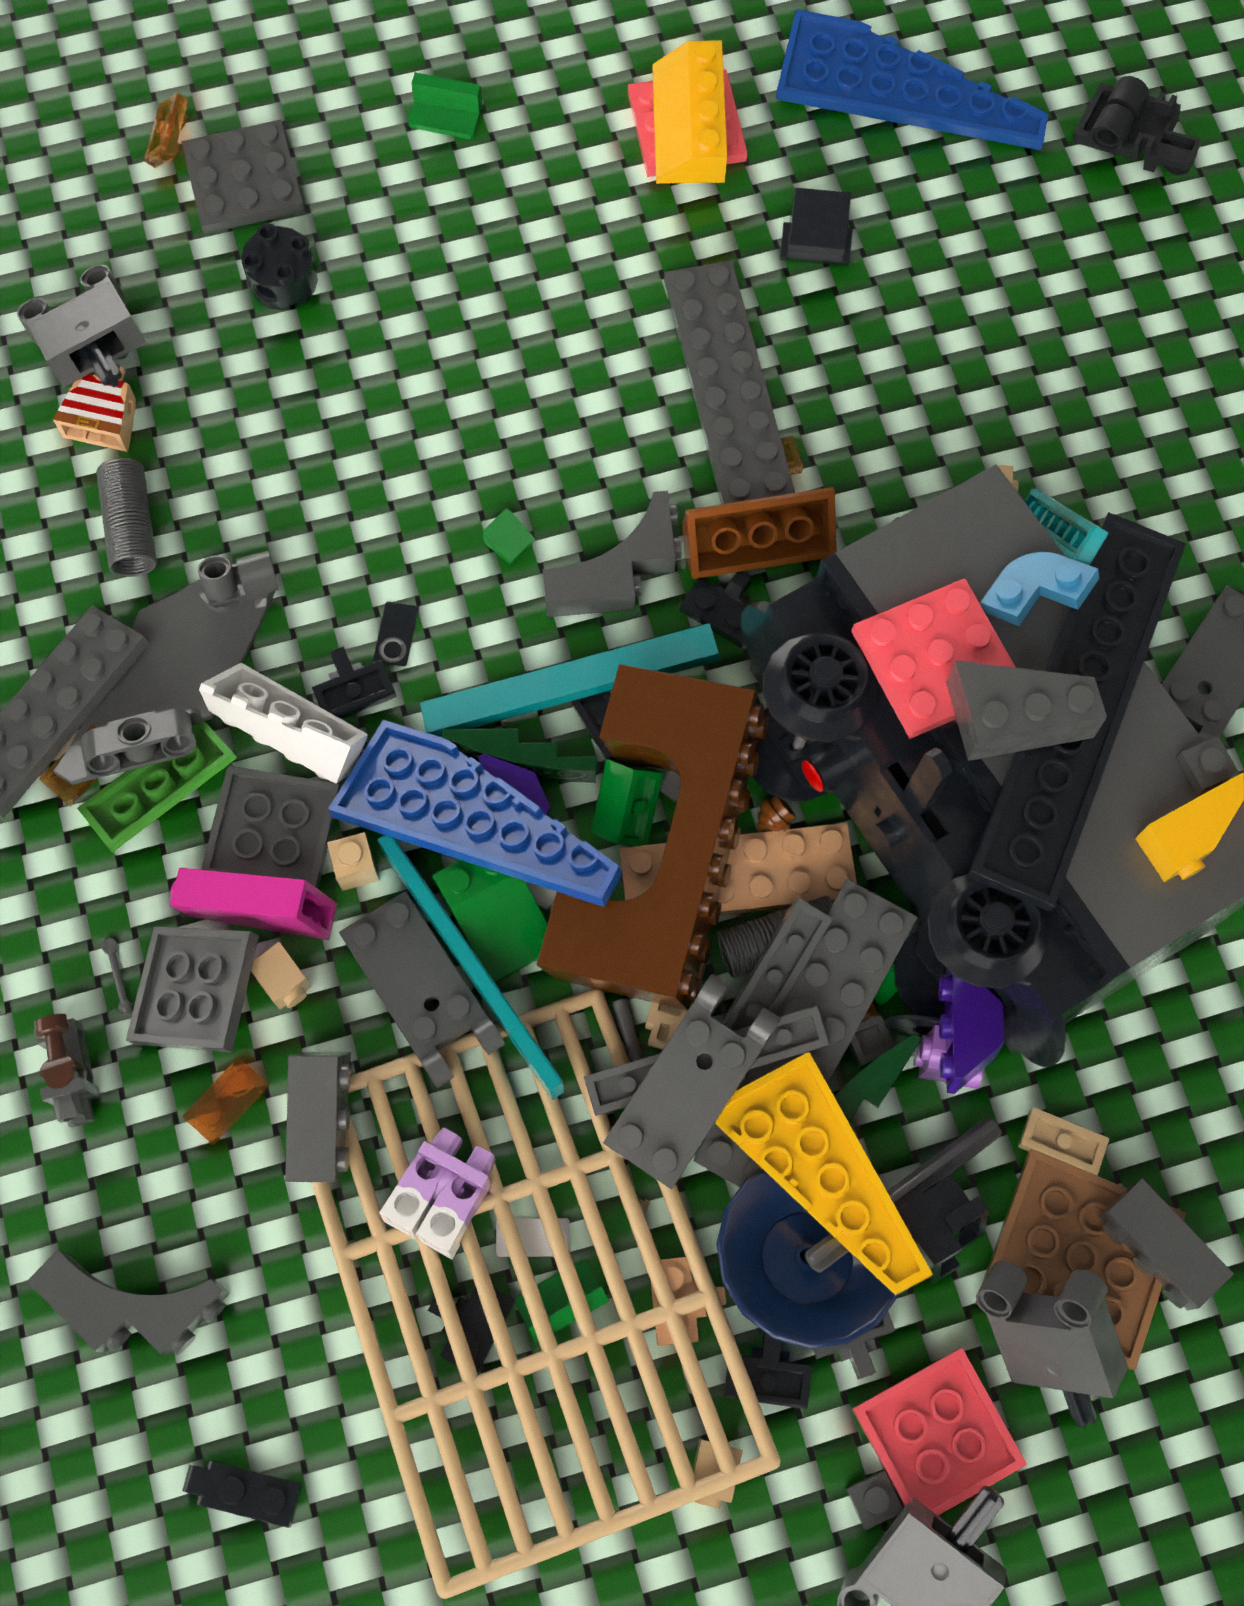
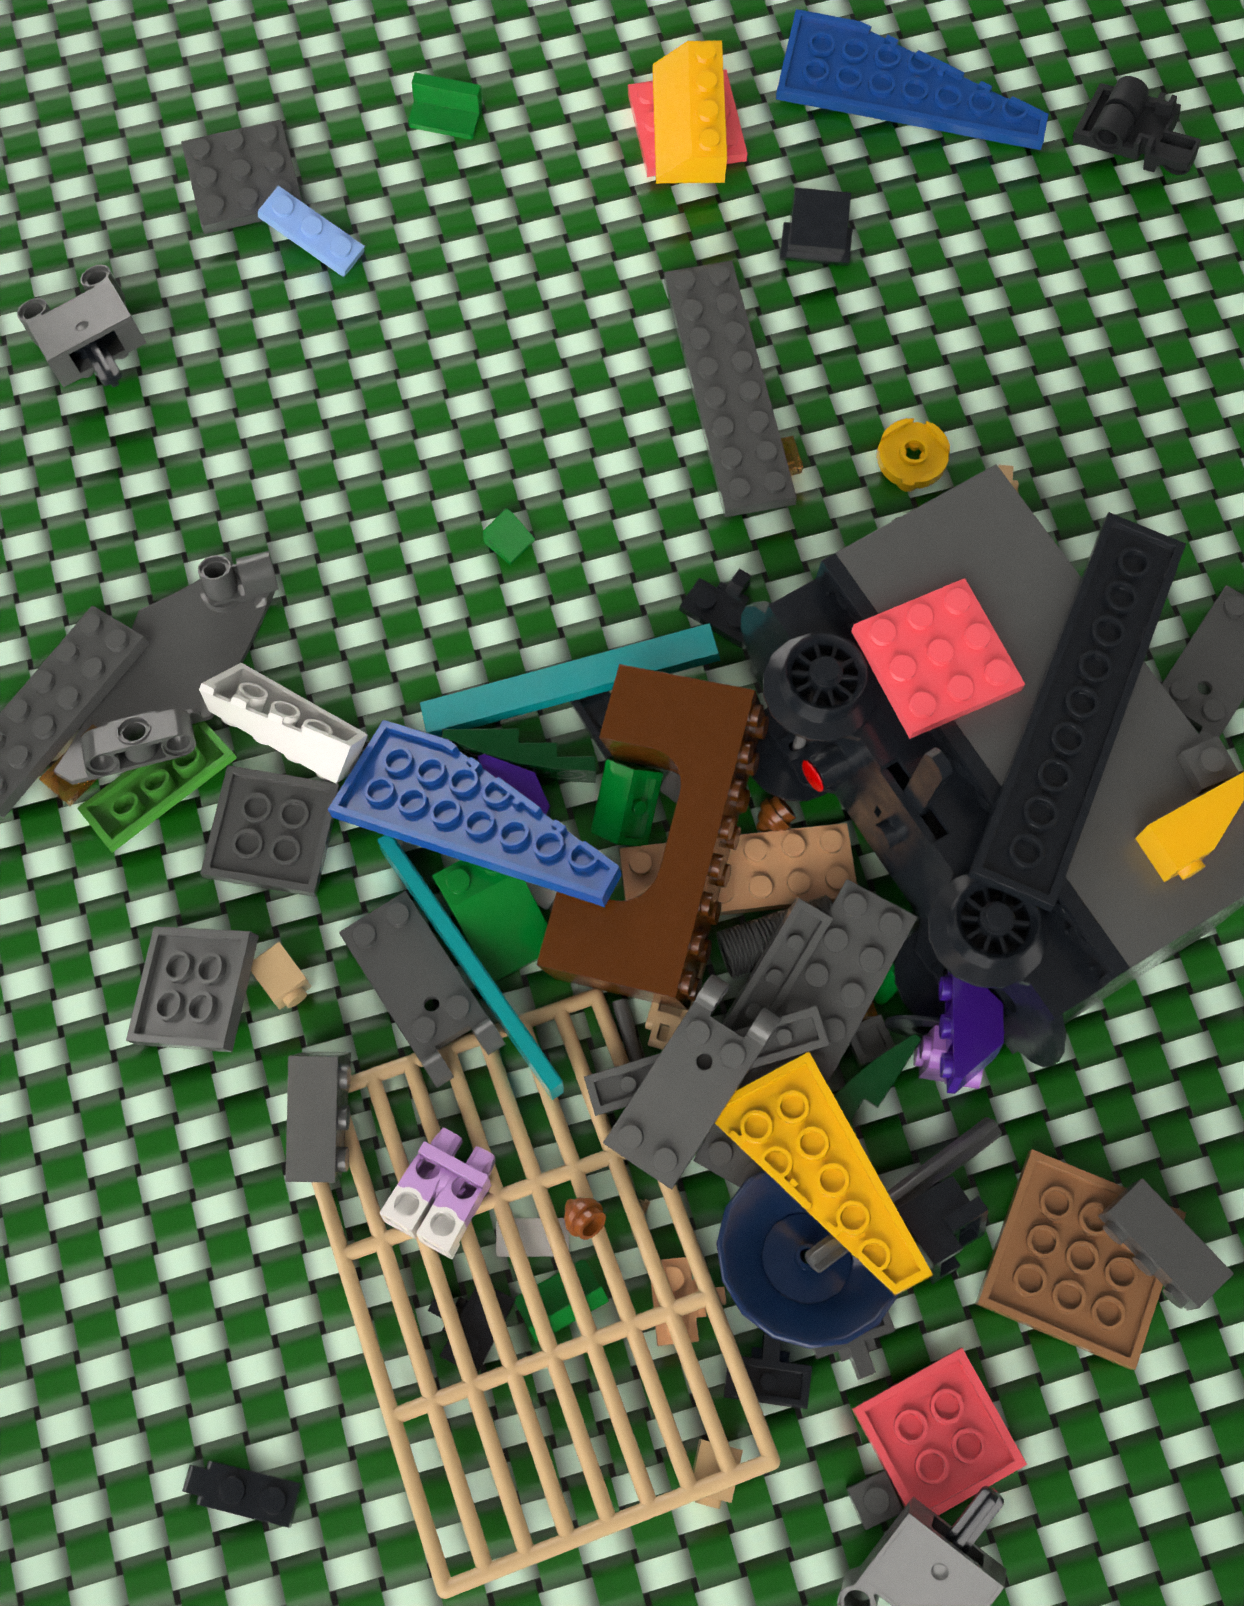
dark grey arch [27,1250,230,1356] -> none
hips [33,1014,101,1128] -> none
torso [53,364,136,452] -> none
dark grey piece [96,458,157,577] -> none
dark grey hinge [101,938,133,1015] -> none
clear orange plate [144,92,189,168] -> none
dark pink slope [170,868,337,940] -> none
clear orange plate [182,1057,270,1145] -> none
black brick [241,223,318,310] -> none
black hinge [312,646,397,719] -> none
tan brick [327,832,380,891] -> none
black sticker [373,602,419,667] -> none
dark grey arch [543,491,682,617] -> none
dark orange slope [682,487,837,579] -> none
dark grey wedge [946,660,1107,761] -> none
dark grey piece [976,1261,1128,1428] -> none
dark azure plate [980,552,1099,626] -> none
tan plate [1017,1107,1110,1176] -> none
teal tile [1025,488,1108,565] -> none
none -> light blue plate [258,186,365,277]
none -> dark orange plate [564,1197,606,1240]
none -> yellow plate [876,418,950,492]

